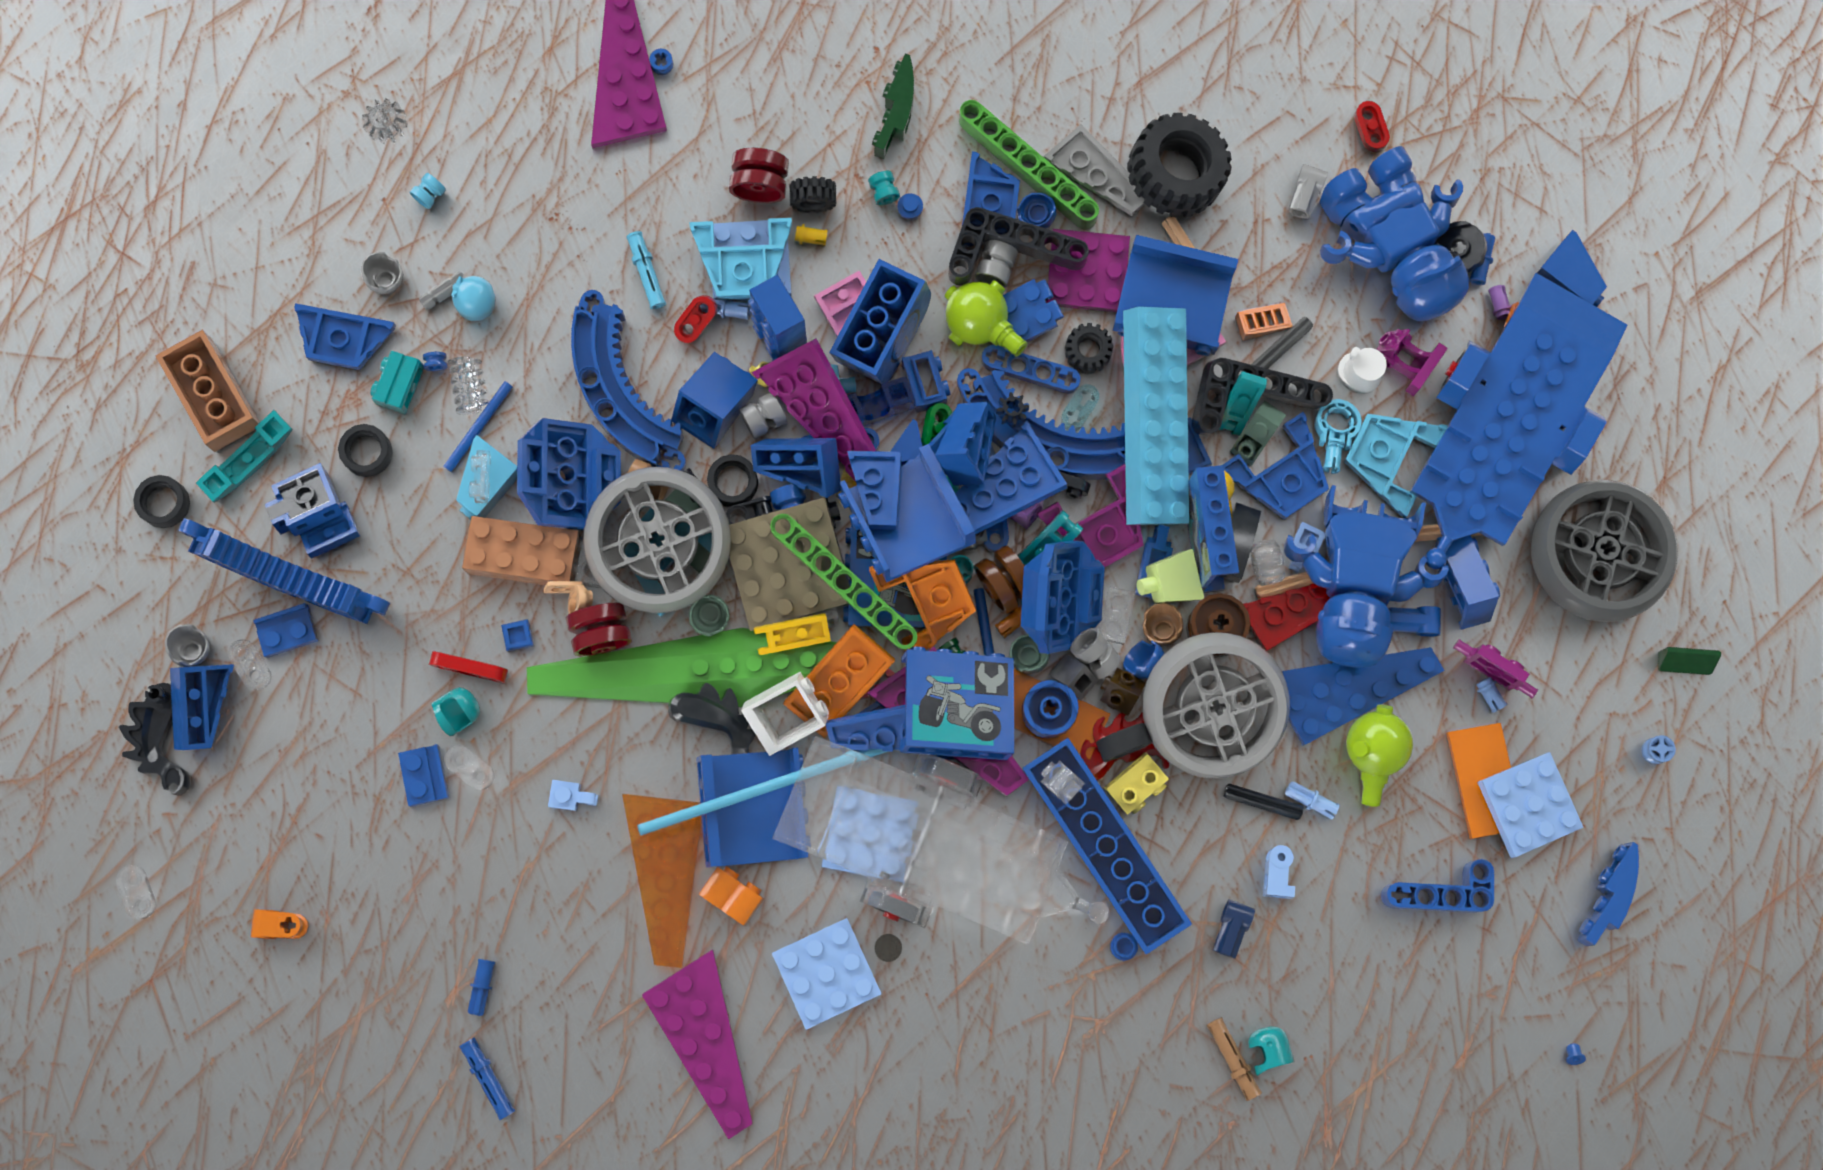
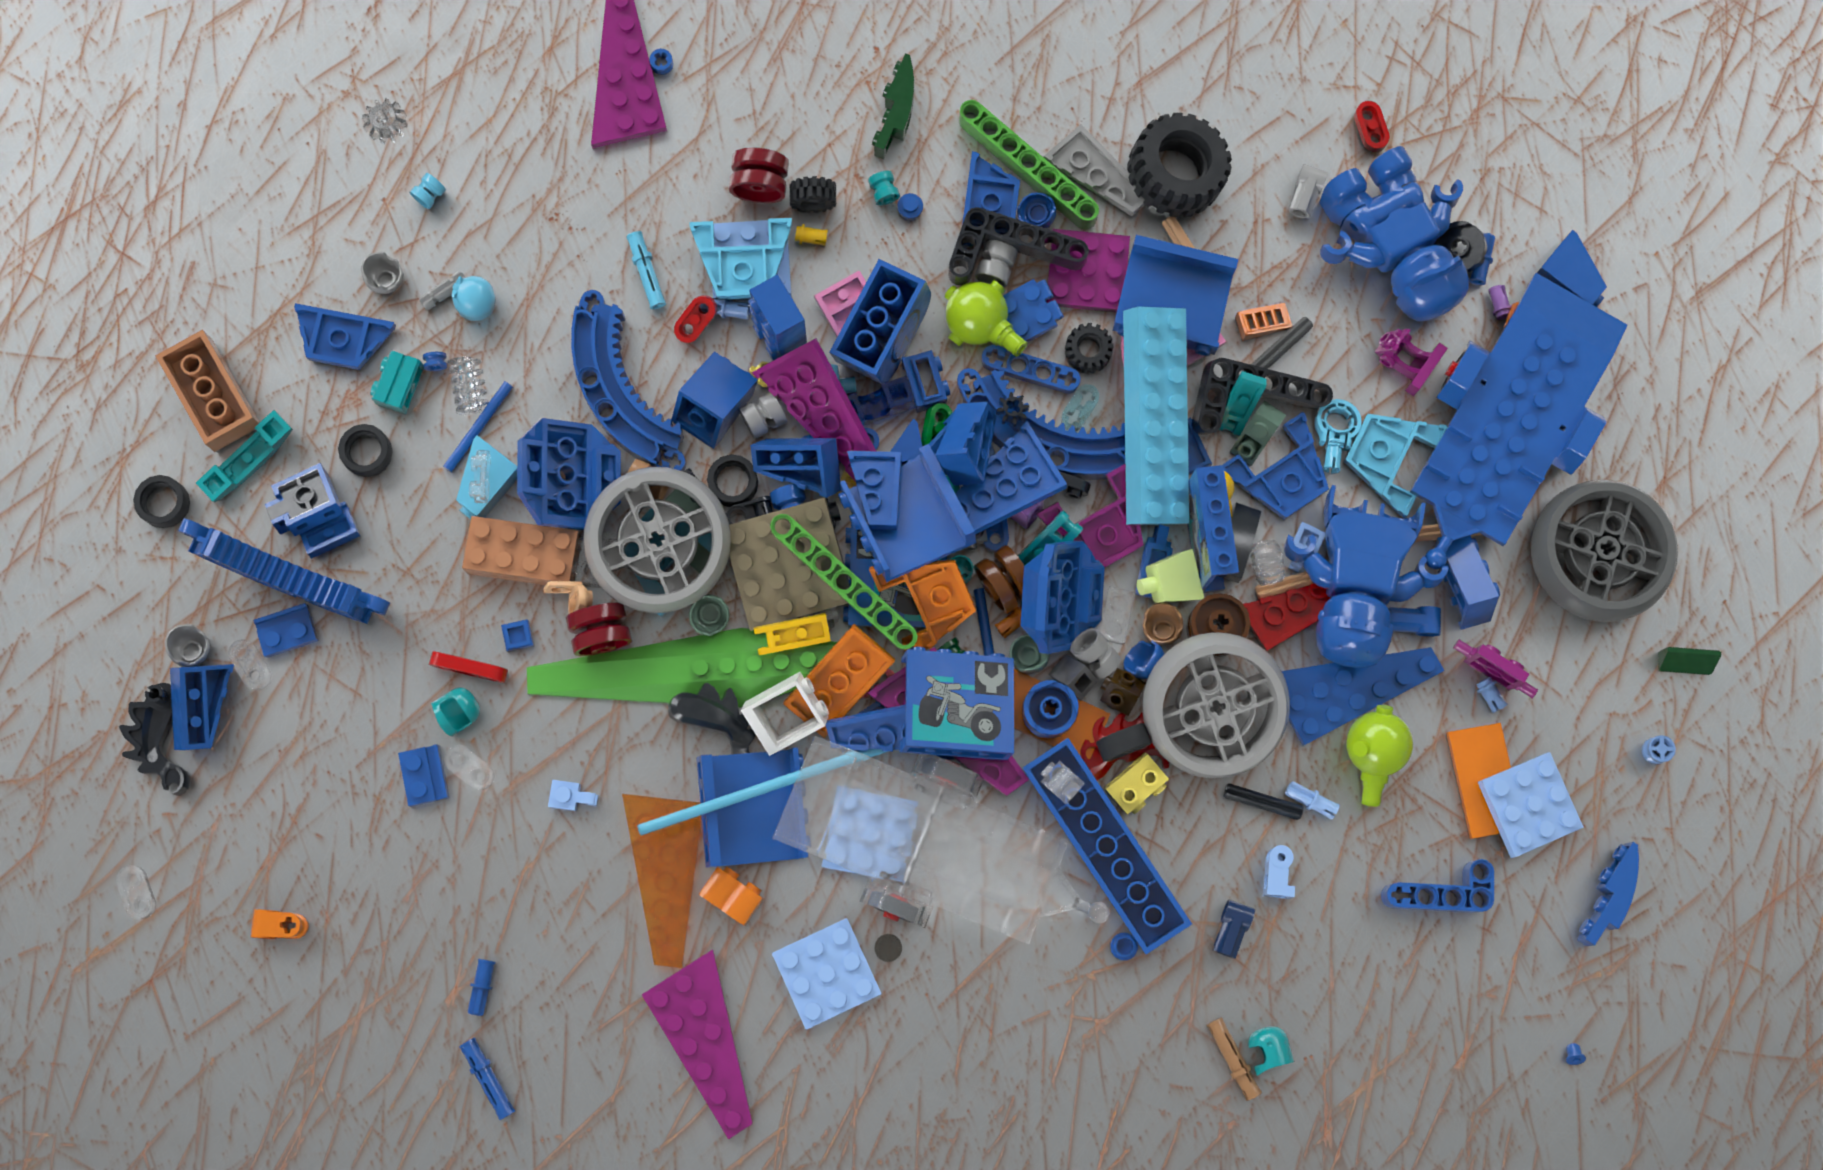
white hat [1337,347,1387,394] -> none

